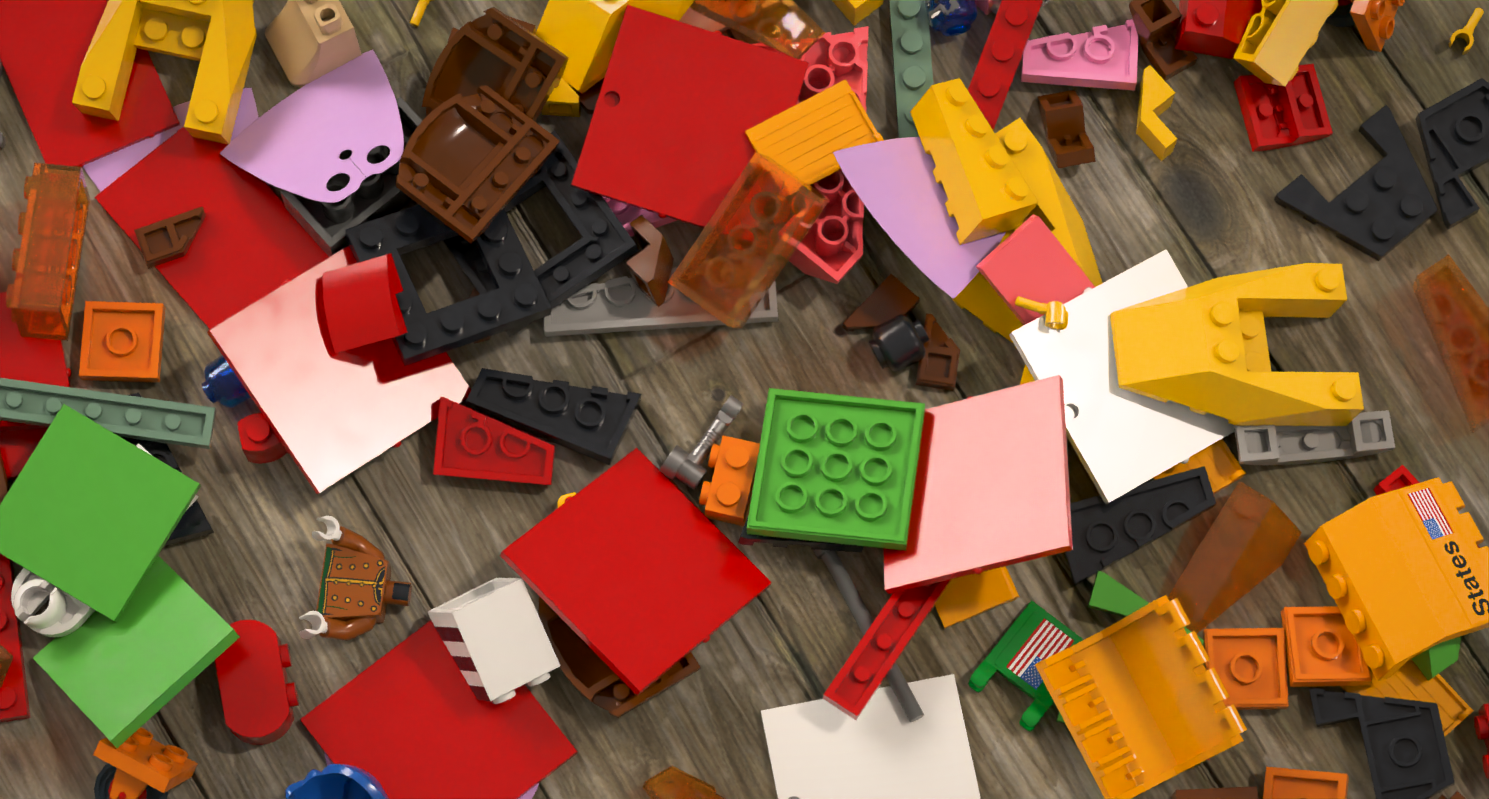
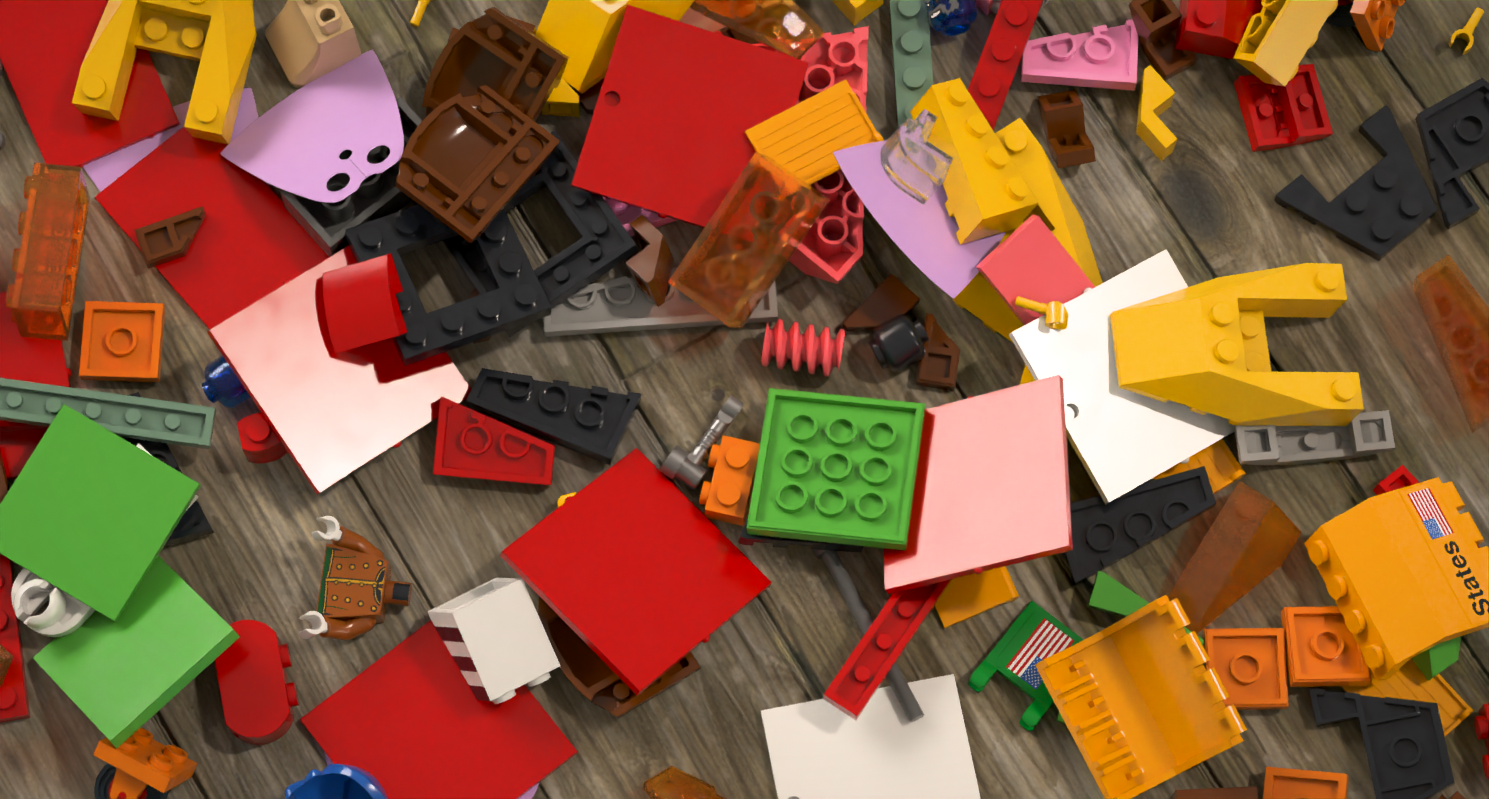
none -> coral piece [761,319,845,377]
none -> clear brick [880,109,953,205]

